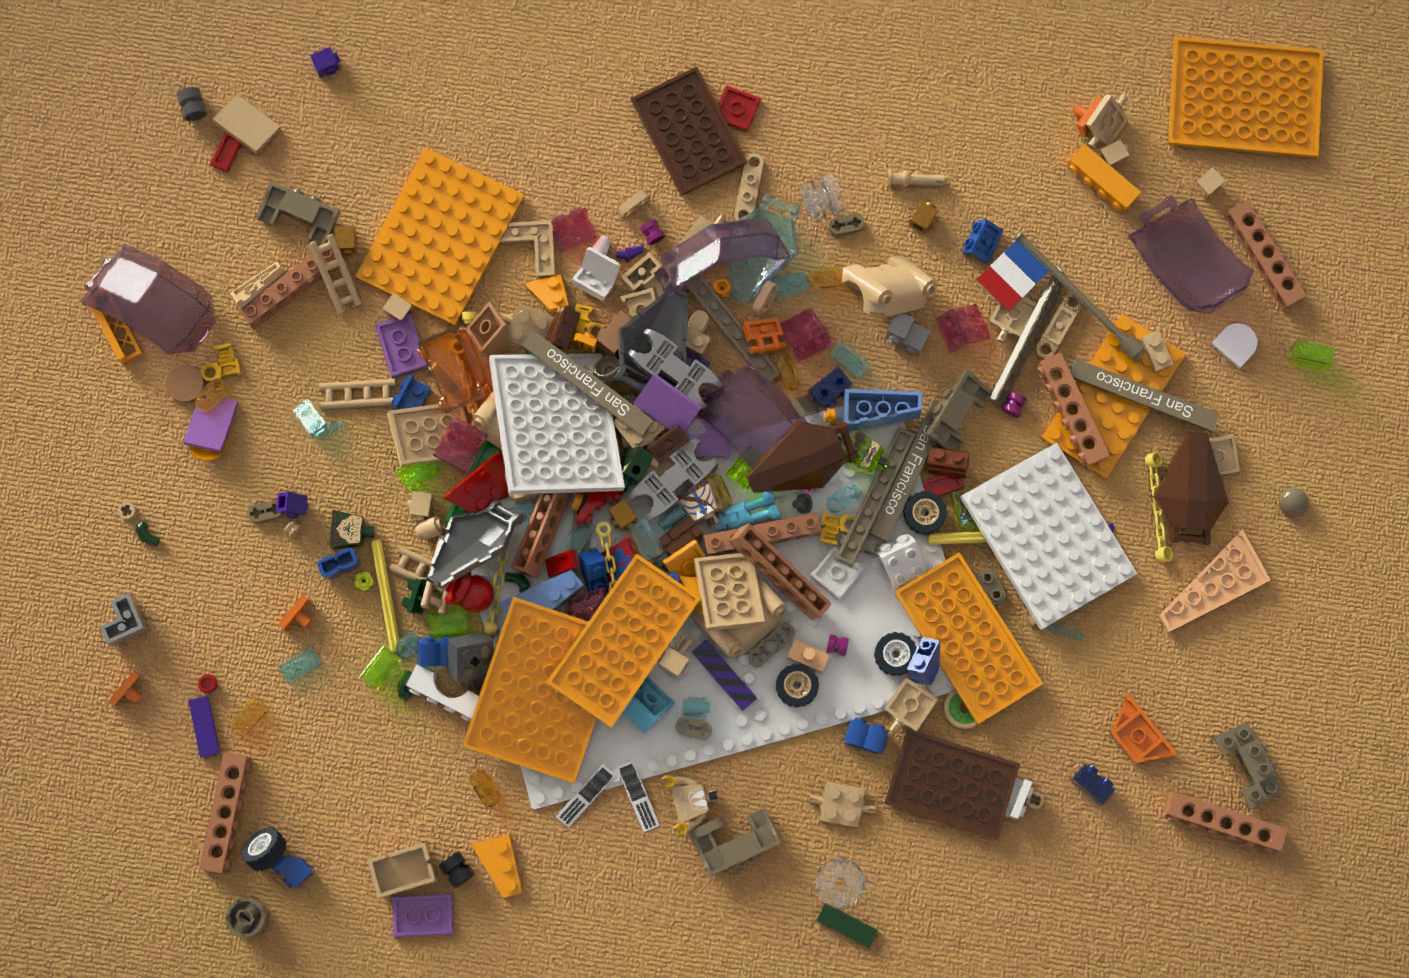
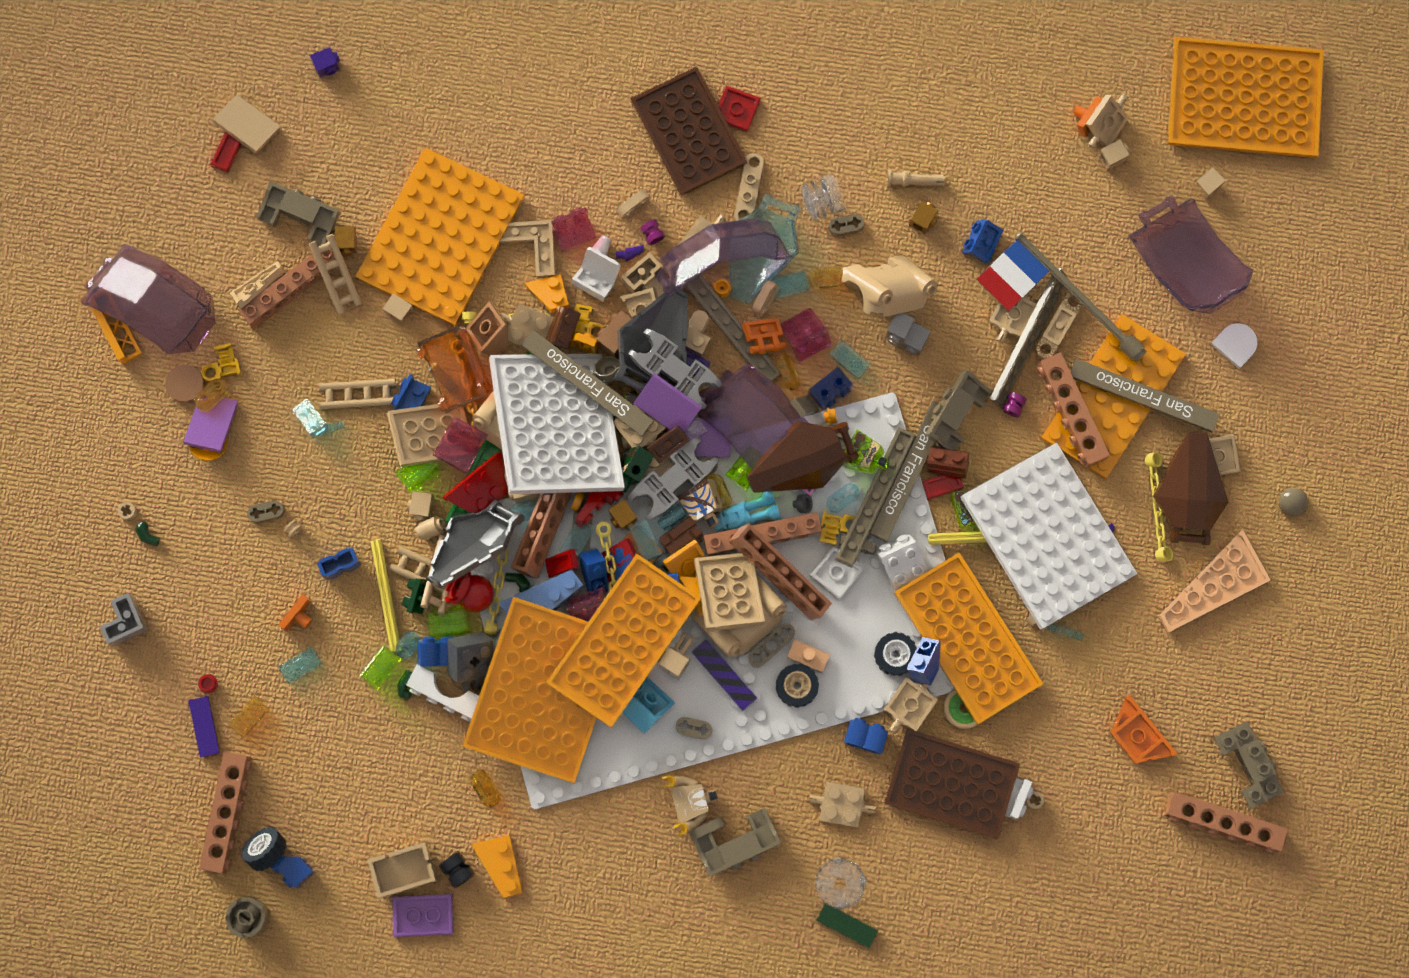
orange tile [107,670,142,706] -> none
dark grey wheel [177,87,207,121] -> none
dark purple brick [276,492,308,519] -> none
torso [329,510,375,550] -> none
neon yellow plate [354,572,374,591] -> none
medium lavender tile [375,314,428,379] -> none
sticker [556,764,616,828] -> none
sticker [617,760,660,832] -> none
clear light blue brick [683,698,710,717] -> none
magenta wheel [826,634,849,657] -> none
medium blue wedge [843,389,922,432] -> none
black wheel [903,491,947,535] -> none
clear pink bracket [936,304,990,353] -> none
dark tan plate [977,569,1006,606] -> none
light orange brick [1067,144,1141,214] -> none
clear blue brick [1070,764,1116,806] -> none
tan plate [1140,330,1174,372] -> none
nougat brick [1225,200,1307,311] -> none
clear neon green brick [1289,340,1334,371] -> none

